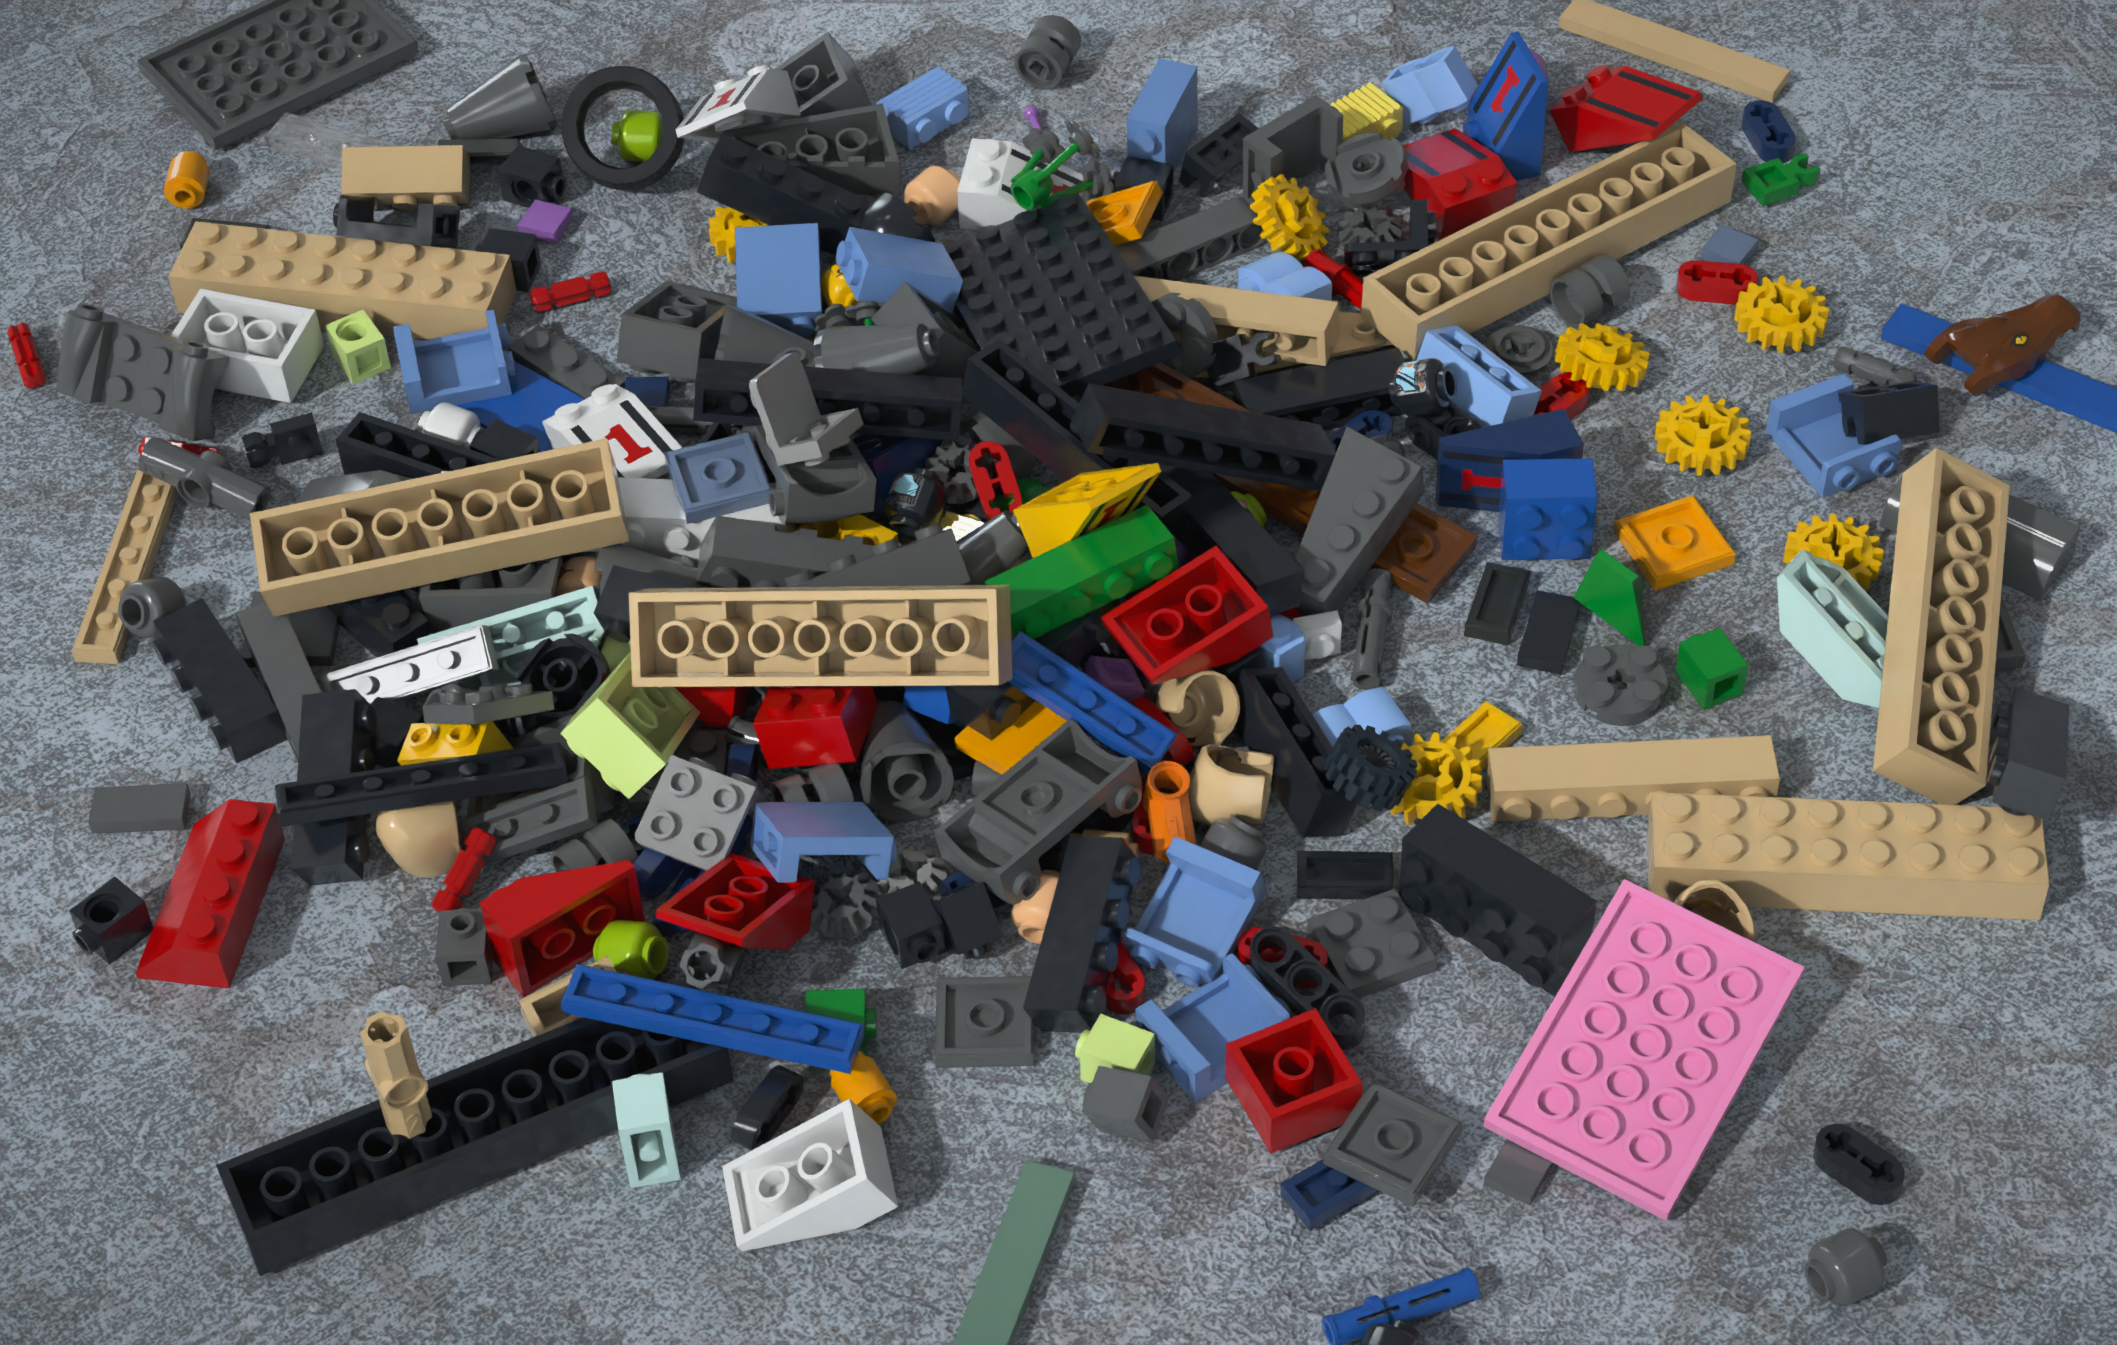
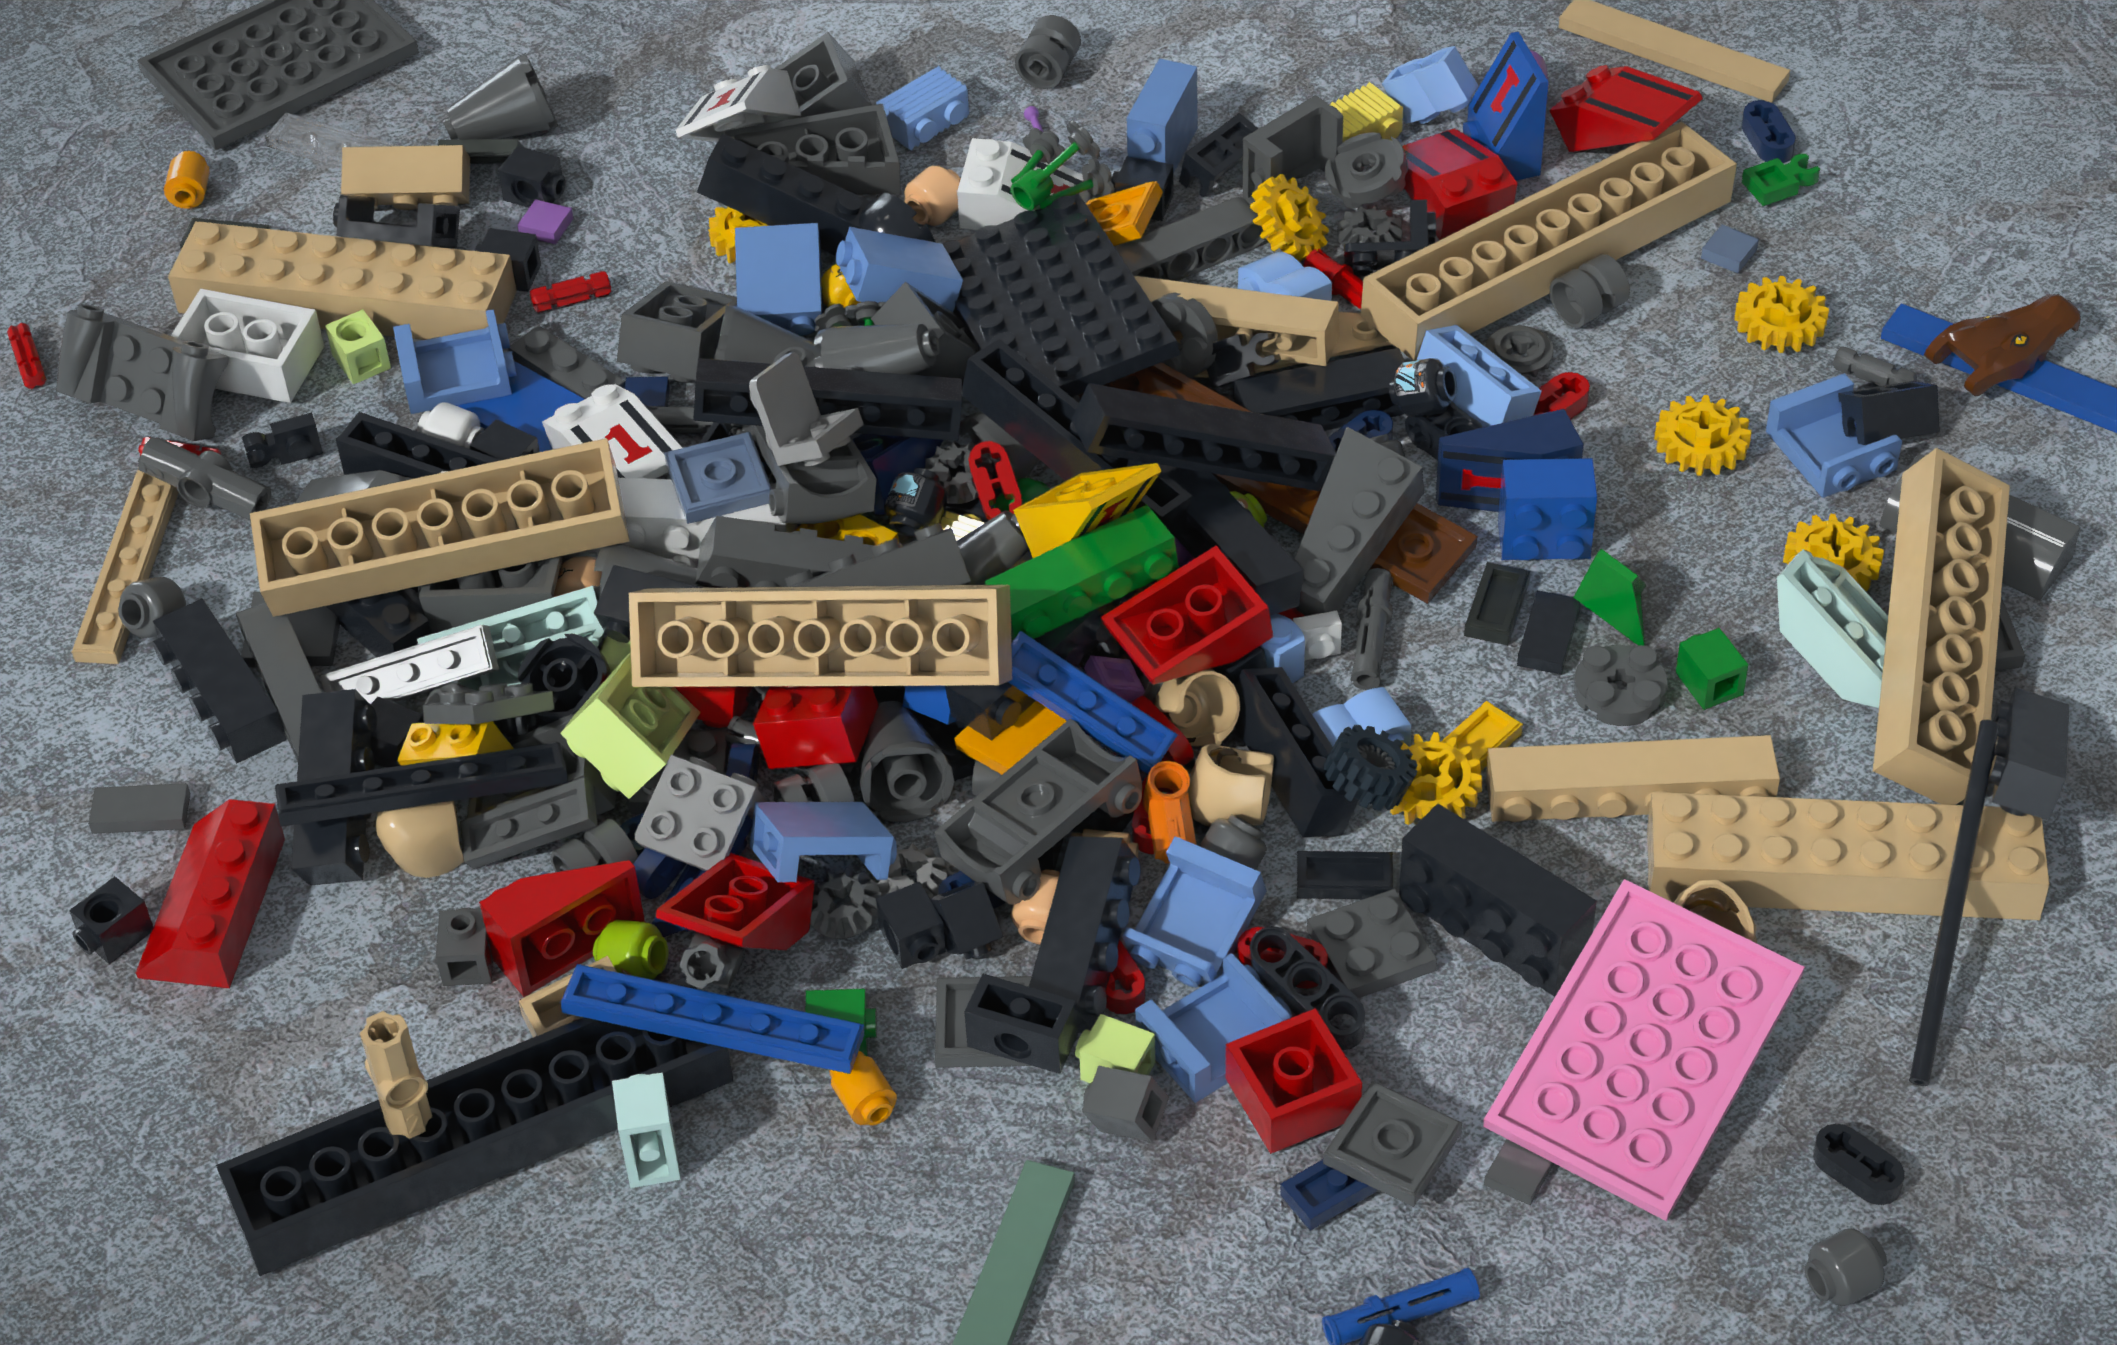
red axle [431,828,496,913] -> none
black tyre [561,66,685,190] -> none
lime head [611,109,663,162] -> none
white slope [722,1099,898,1251] -> none
black beam [731,1065,804,1151] -> none
yellow gear [1554,323,1650,392] -> none
light orange tile [1613,495,1736,591] -> none
red beam [1676,260,1758,305] -> none
none -> black brick [964,974,1078,1074]
none -> black piece [1909,720,2000,1086]

